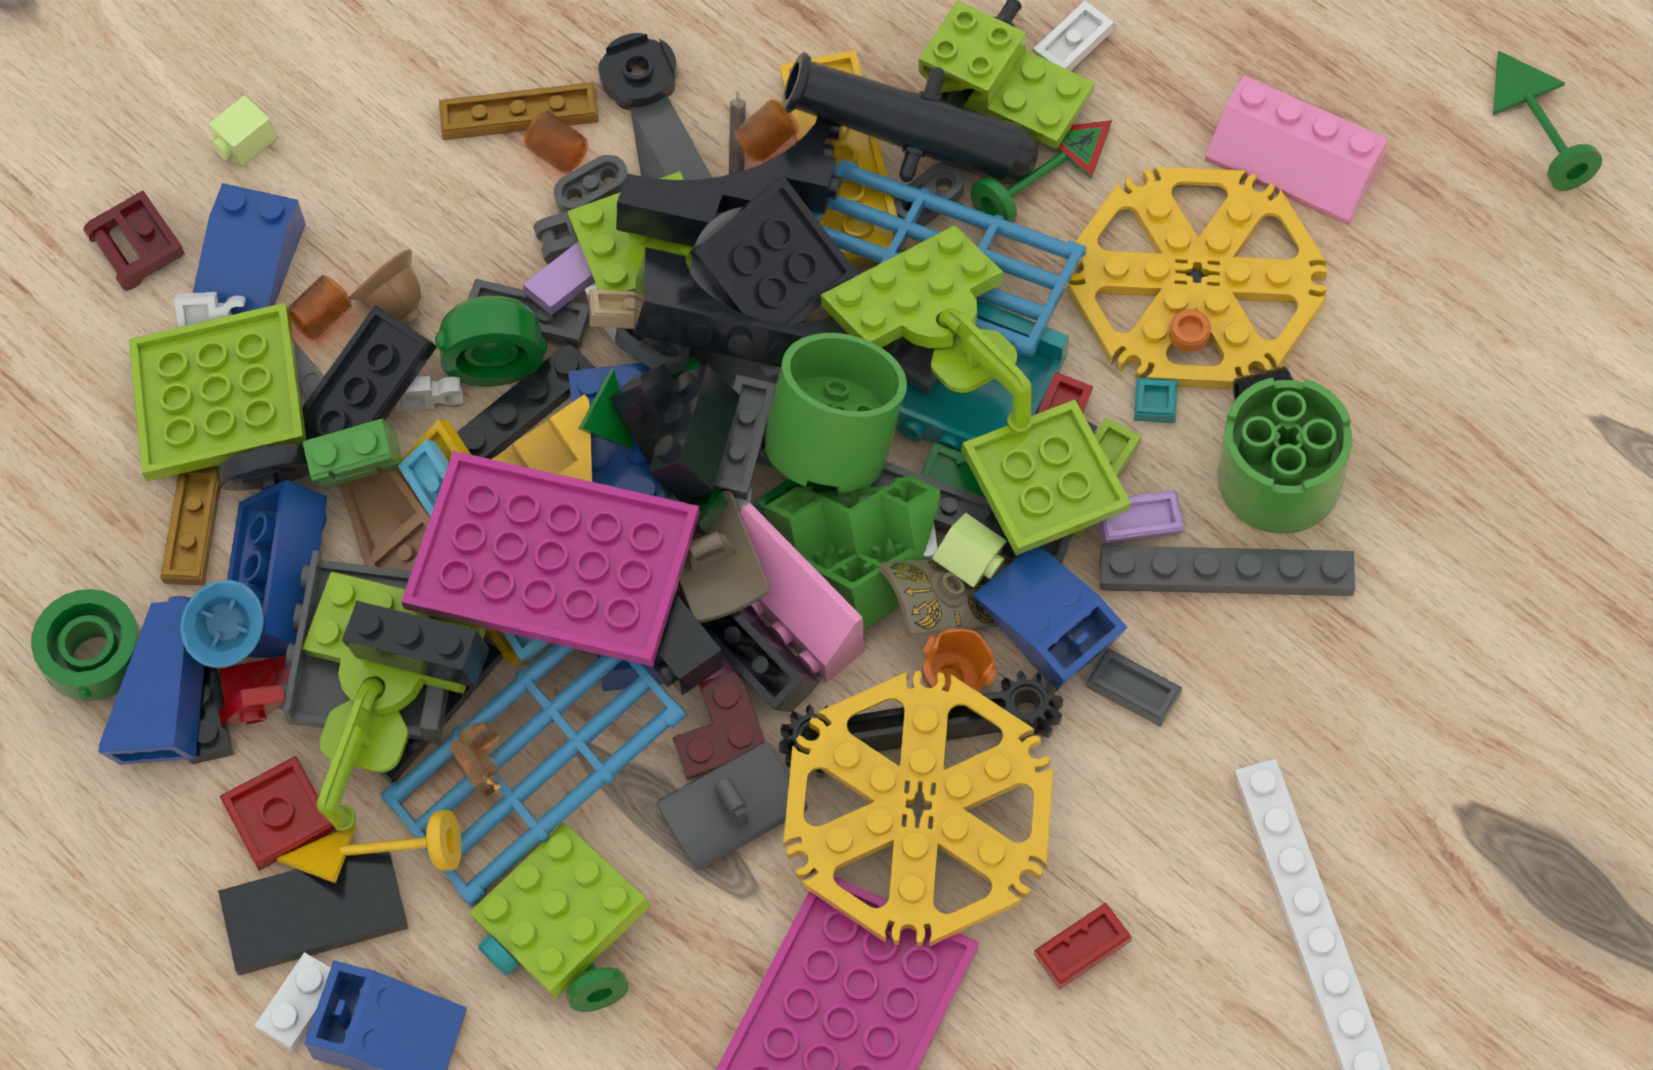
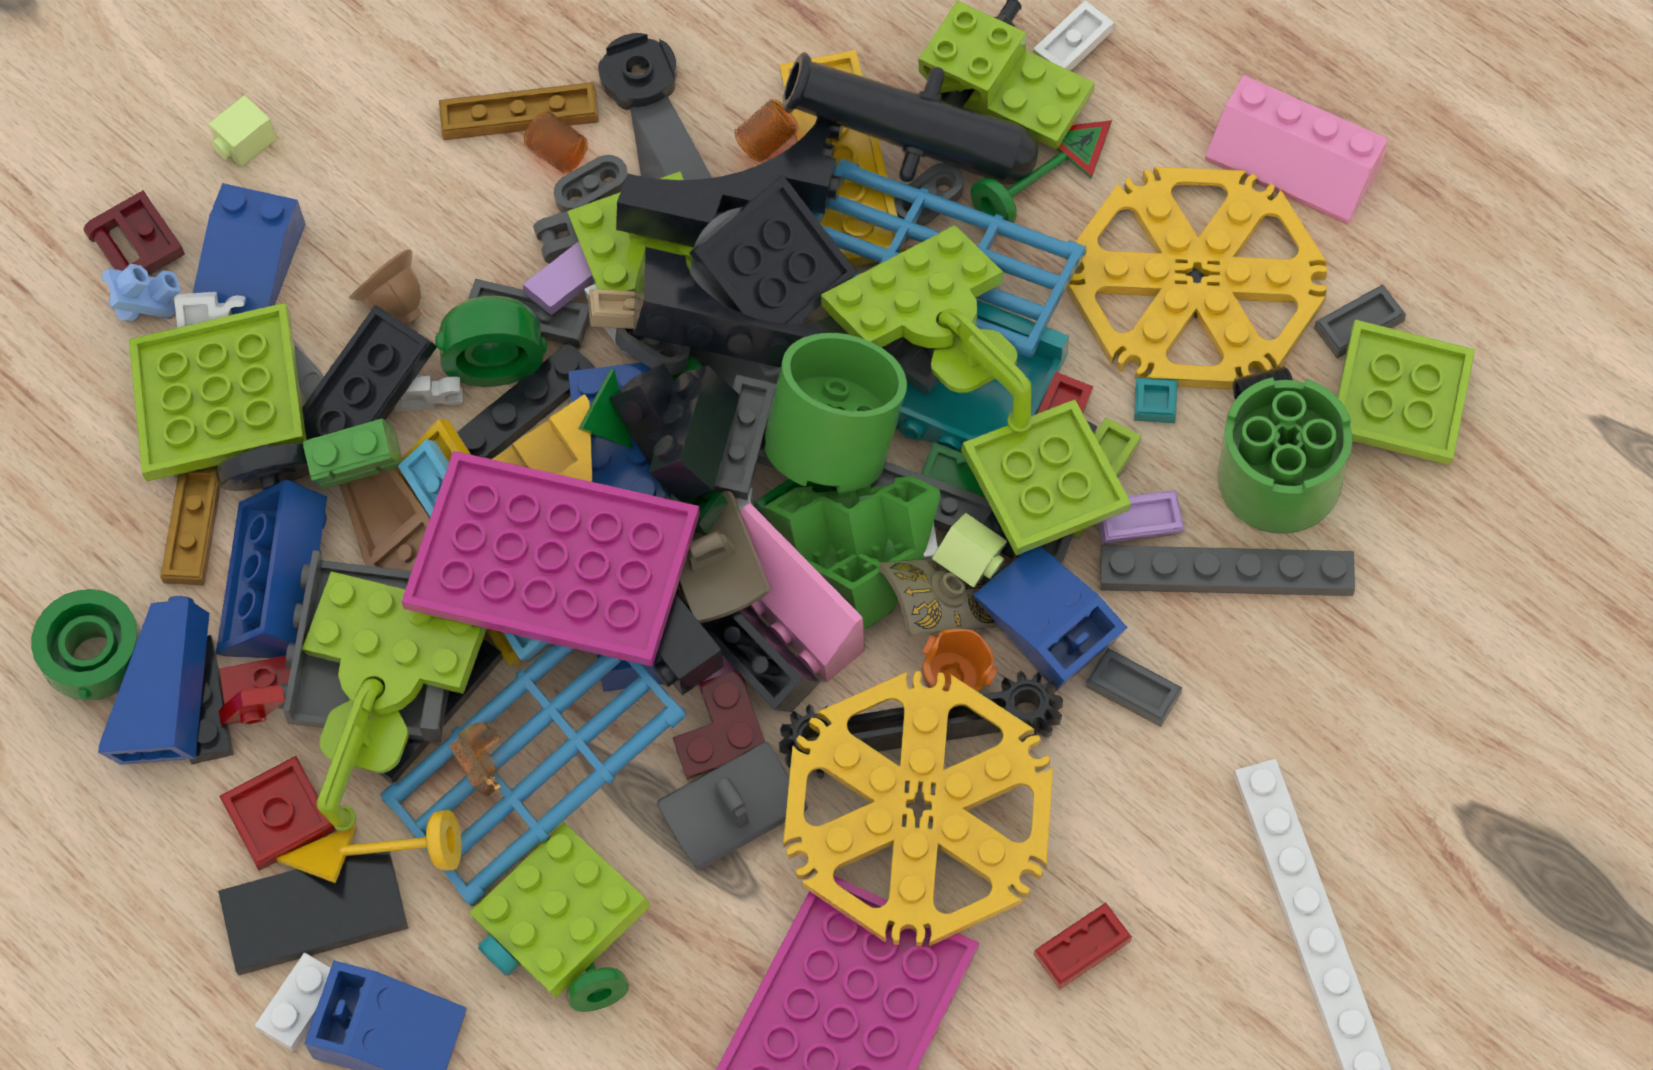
dark azure hat [180,580,264,668] -> none
clear orange piece [287,275,352,340] -> none
black brick [342,601,490,688] -> none
flat silver piece [729,91,746,174] -> none
orange tile [1169,309,1211,352] -> none
green piece [1493,51,1603,191] -> none
none -> light blue hips [101,264,181,321]
none -> dark grey tile [1314,284,1406,358]
none -> lime plate [1337,320,1475,465]

